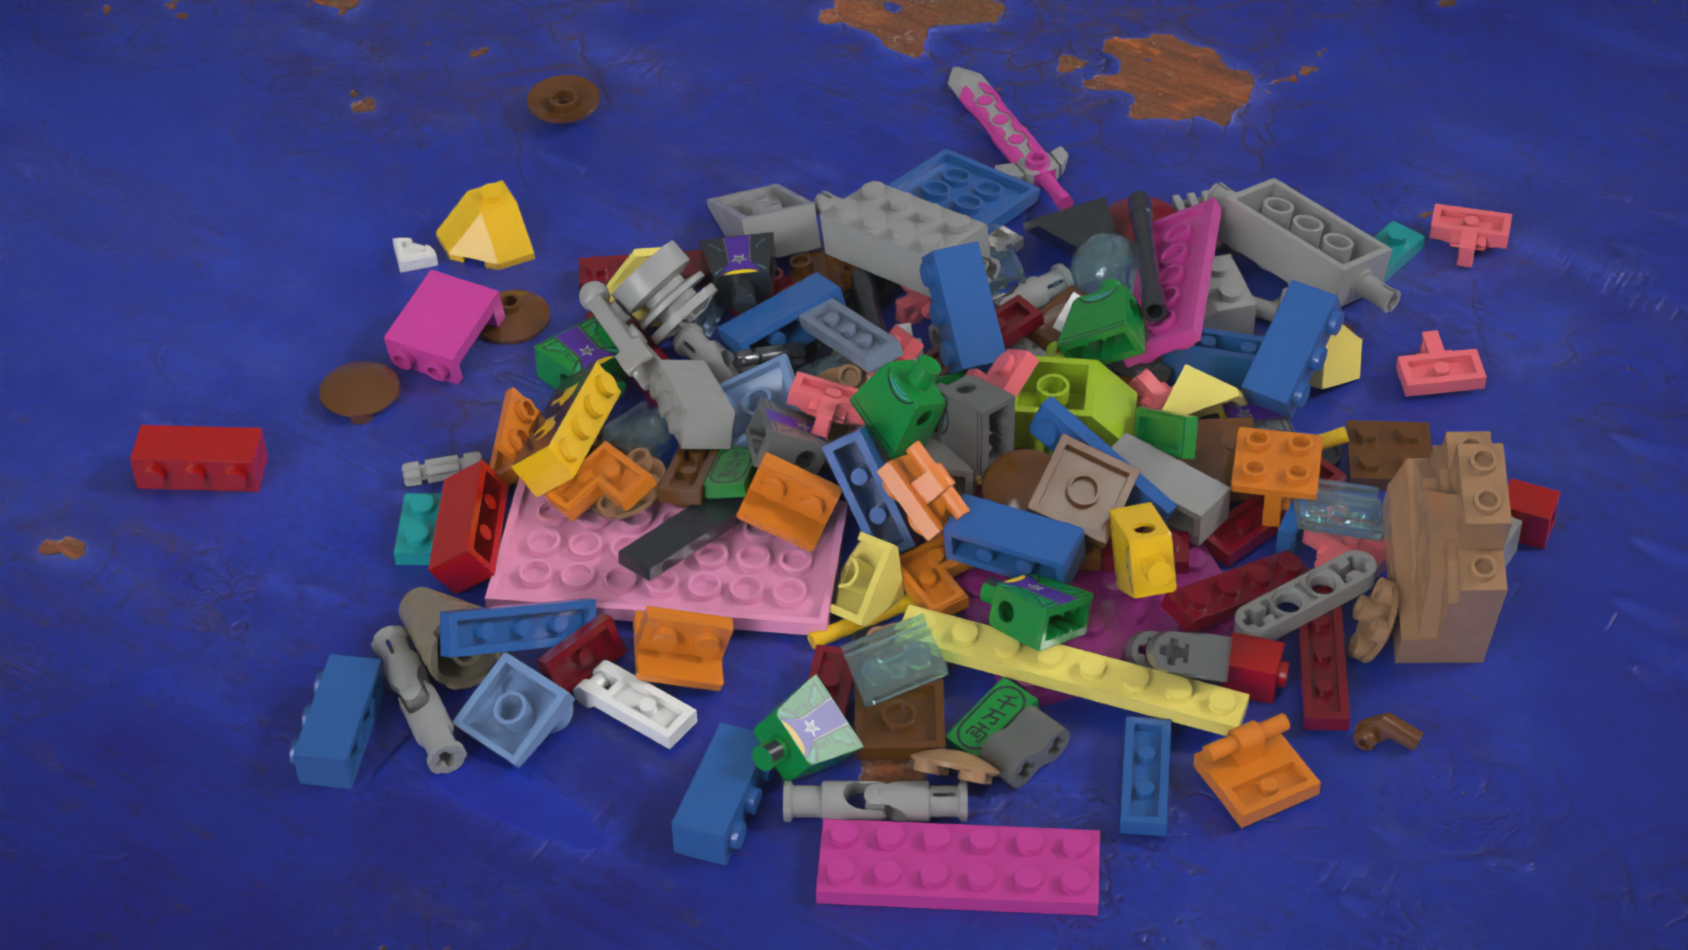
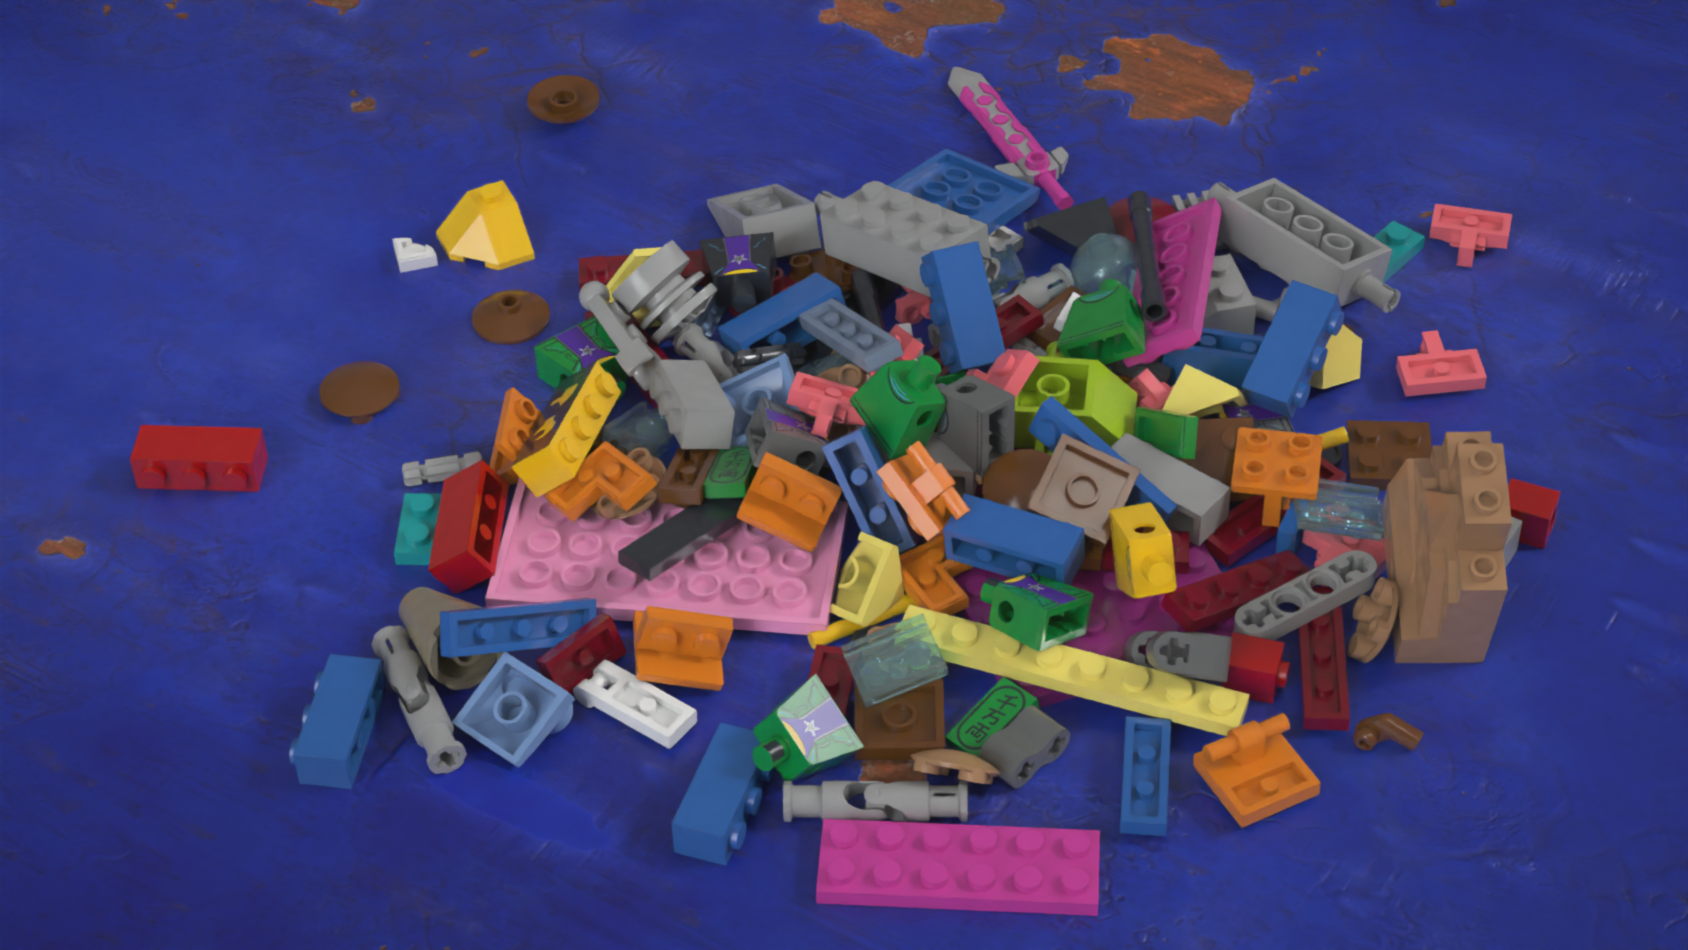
dark pink panel [384,270,506,384] -> none

